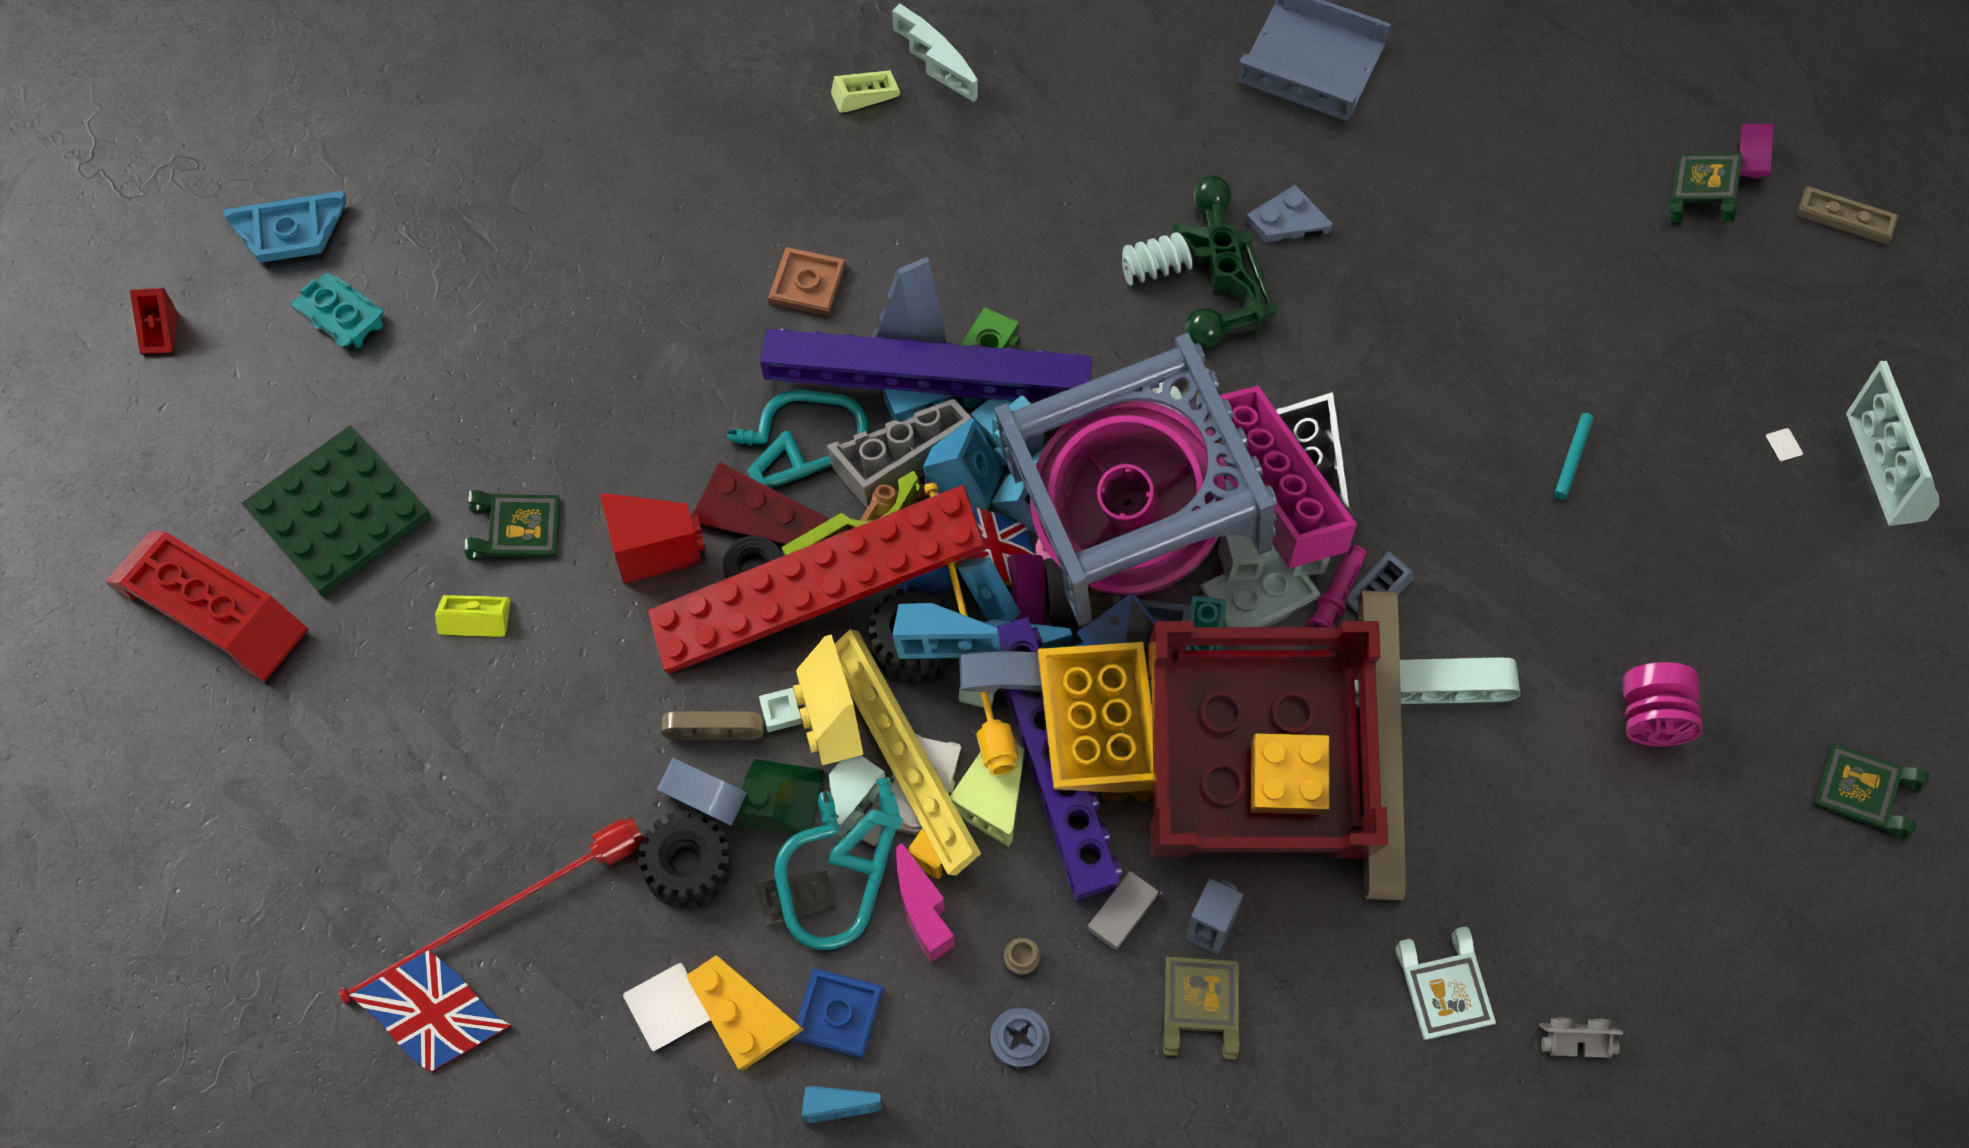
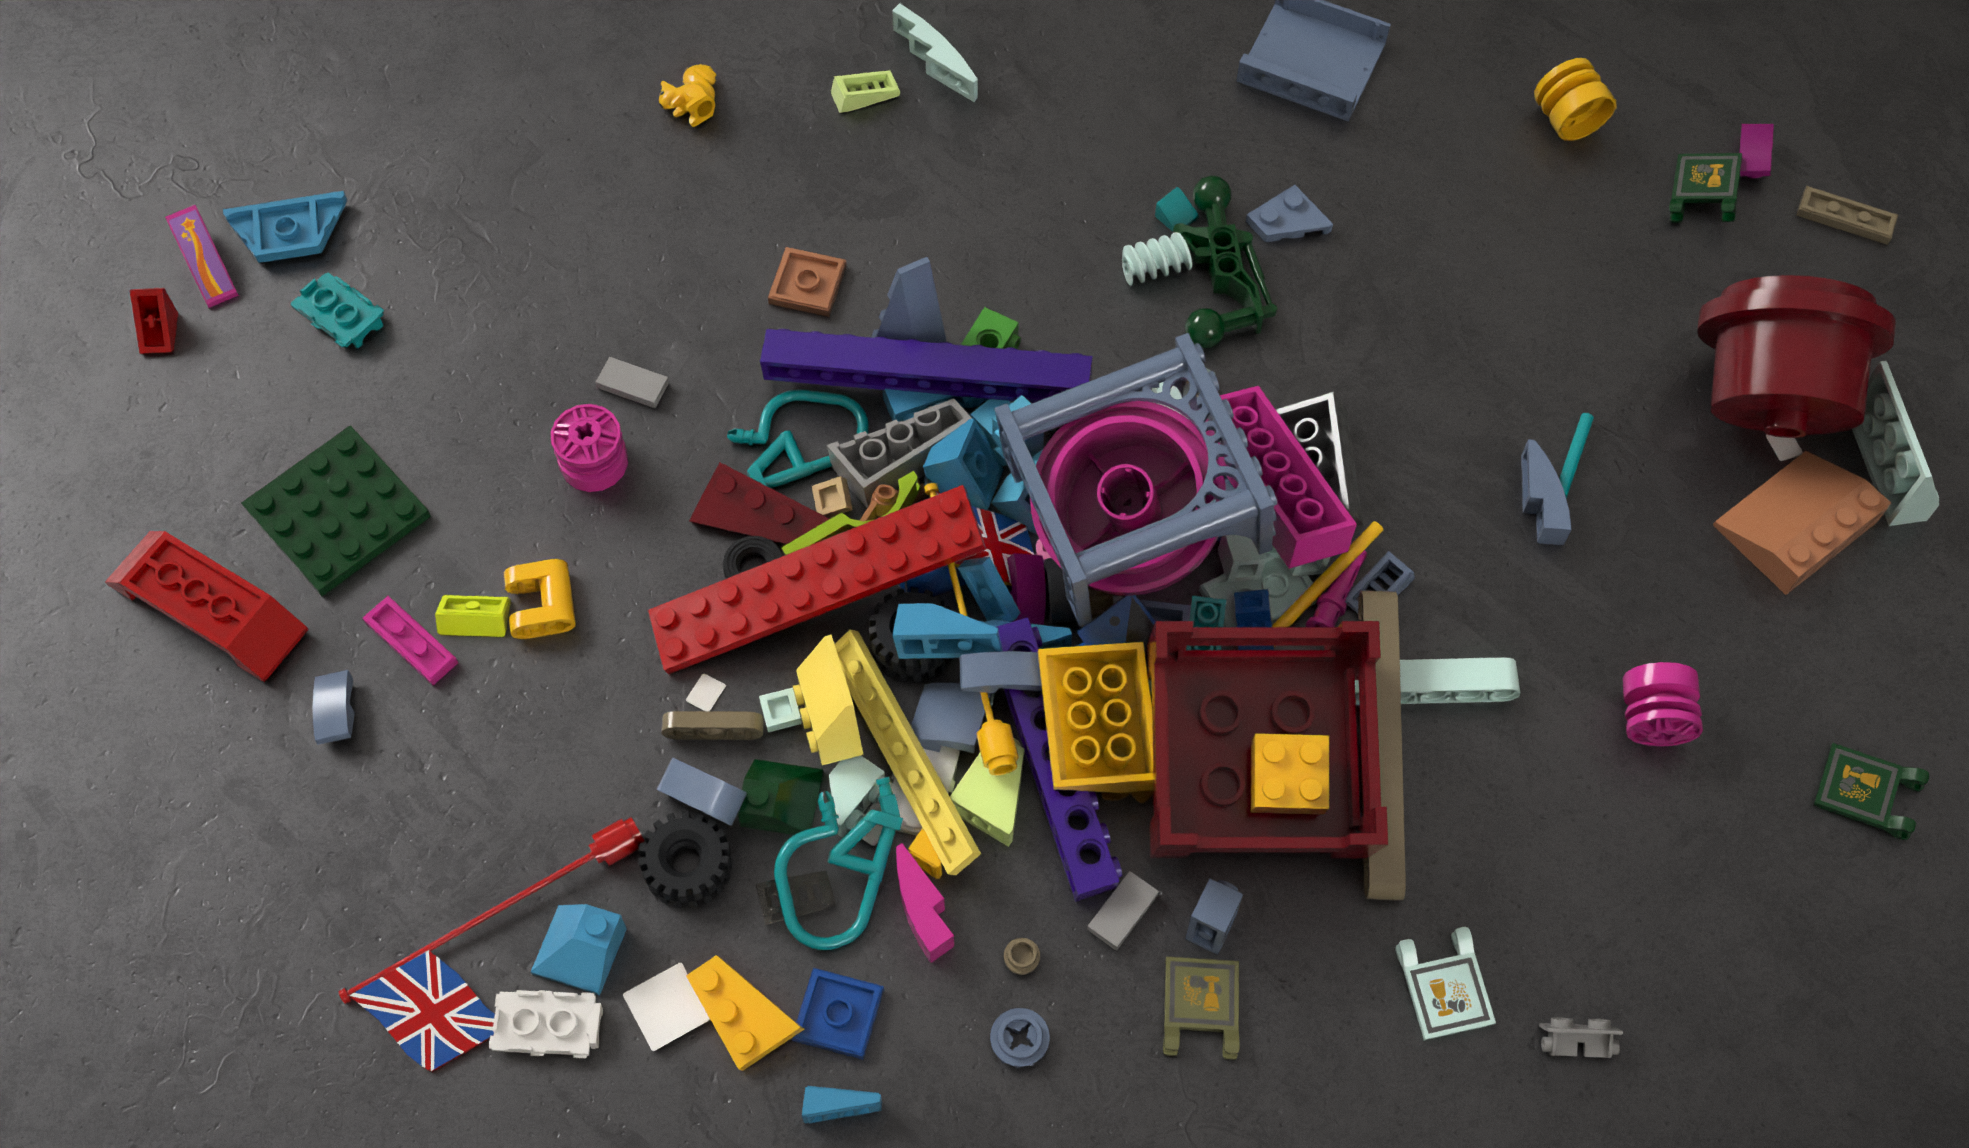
dark green flag [463,490,560,559] -> none
red slope [600,493,706,584] -> none
none -> slope [165,205,239,308]
none -> sand blue slope [313,670,355,745]
none -> dark pink tile [362,596,458,686]
none -> white piece [489,990,603,1058]
none -> yellow connector [504,559,576,639]
none -> dark azure slope [531,904,627,996]
none -> dark pink wheel [551,404,628,492]
none -> light grey tile [595,357,669,408]
none -> yellow animal [659,64,717,127]
none -> white sticker [686,674,726,711]
none -> tan plate [812,476,853,518]
none -> sand blue slope [911,683,992,753]
none -> teal slope [1155,187,1199,232]
none -> blue slope [1234,589,1274,650]
none -> yellow bar [1272,521,1383,647]
none -> sand blue slope [1521,439,1571,545]
none -> yellow wheel [1534,58,1617,141]
none -> dark red piece [1697,275,1896,438]
none -> nougat slope [1713,451,1892,595]

